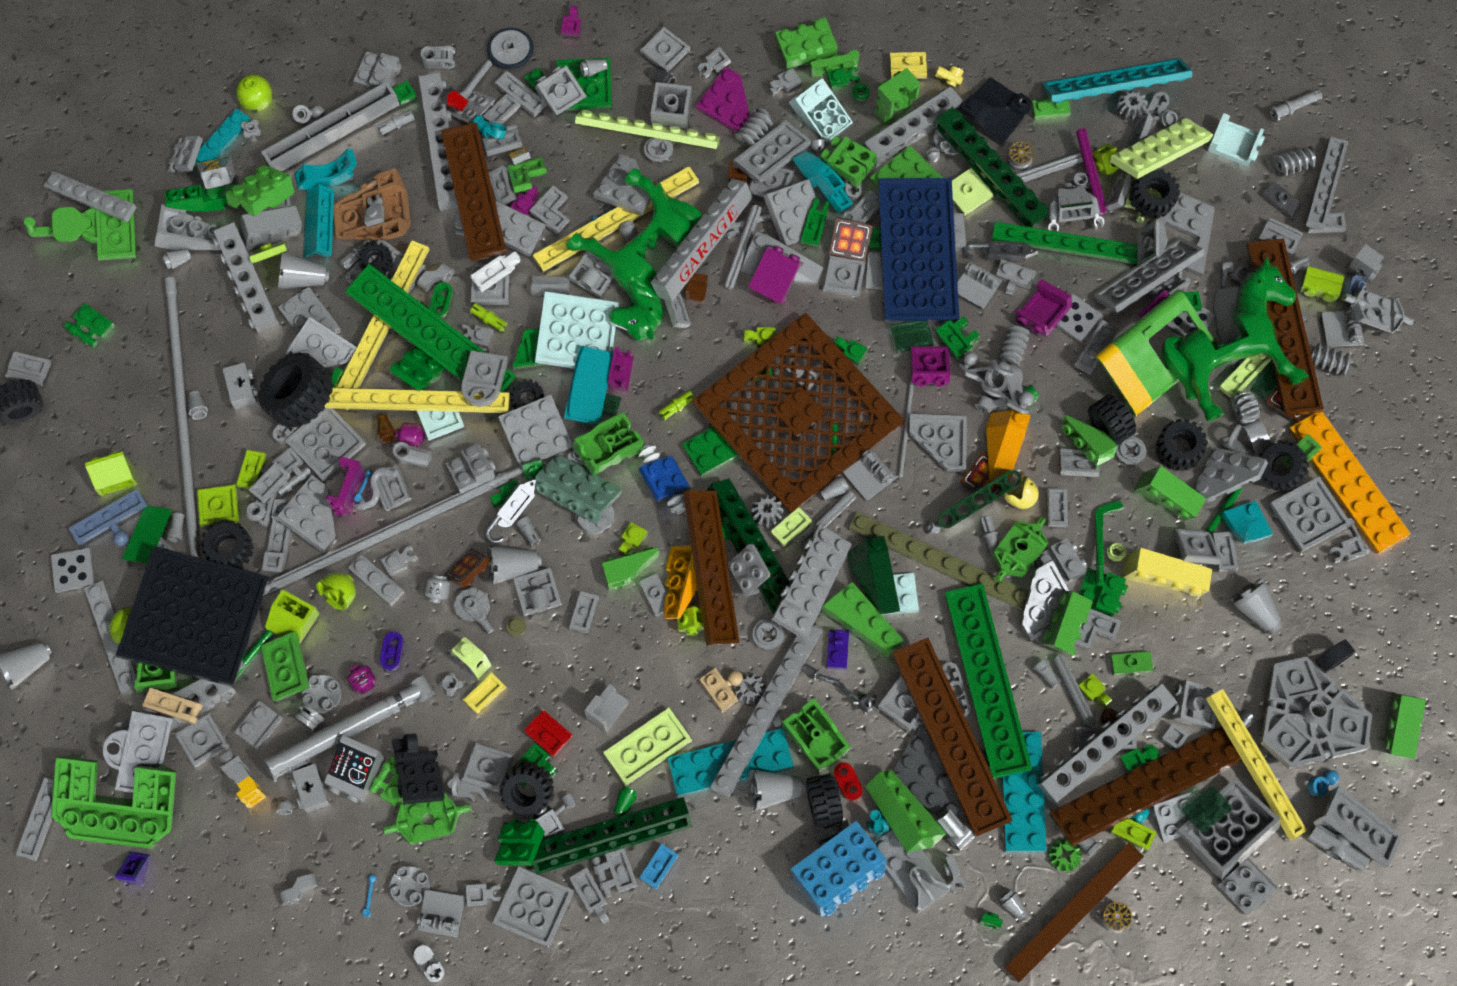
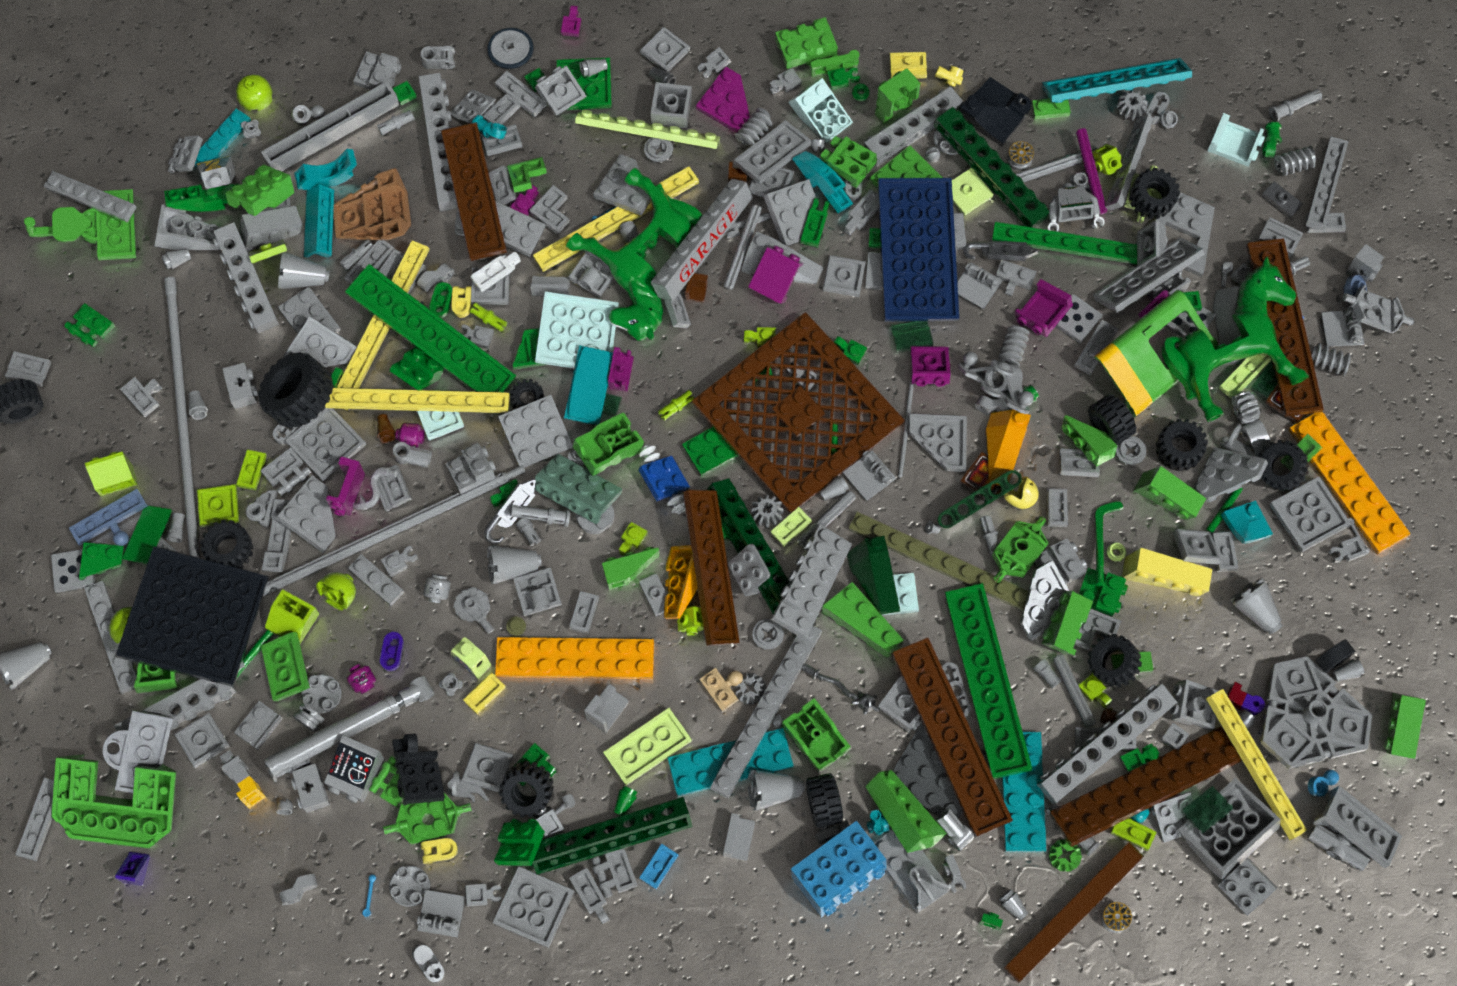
tan plate [142,688,203,725] -> none
light grey plate [249,462,291,504] -> none
dark azure hinge [353,469,373,502] -> none
black tyre [358,242,393,276] -> none
light grey plate [364,194,385,227] -> none
piece [441,60,492,112] -> none
tile [444,548,491,588] -> none
light grey plate [461,351,508,407] -> none
light grey tile [508,147,531,165] -> none
green plate [522,457,543,481] -> none
red plate [524,710,573,758] -> none
dark purple plate [827,629,849,670] -> none
tile [829,217,873,261] -> none
red plate [833,762,863,801] -> none
green plate [935,316,980,360] -> none
yellowish green plate [1110,118,1213,179] -> none
lime brick [1299,266,1344,302] -> none
none -> green wing [79,542,124,580]
none -> light grey plate [120,377,162,417]
none -> light yellow plate [421,838,458,864]
none -> light yellow plate [452,286,472,318]
none -> light orange plate [495,637,654,679]
none -> light grey pin [510,504,570,527]
none -> light grey panel [723,813,755,861]
none -> black tyre [1087,634,1142,688]
none -> leg [1227,682,1265,716]
none -> green connector [1262,122,1282,158]
none -> light grey cone [1332,659,1365,682]

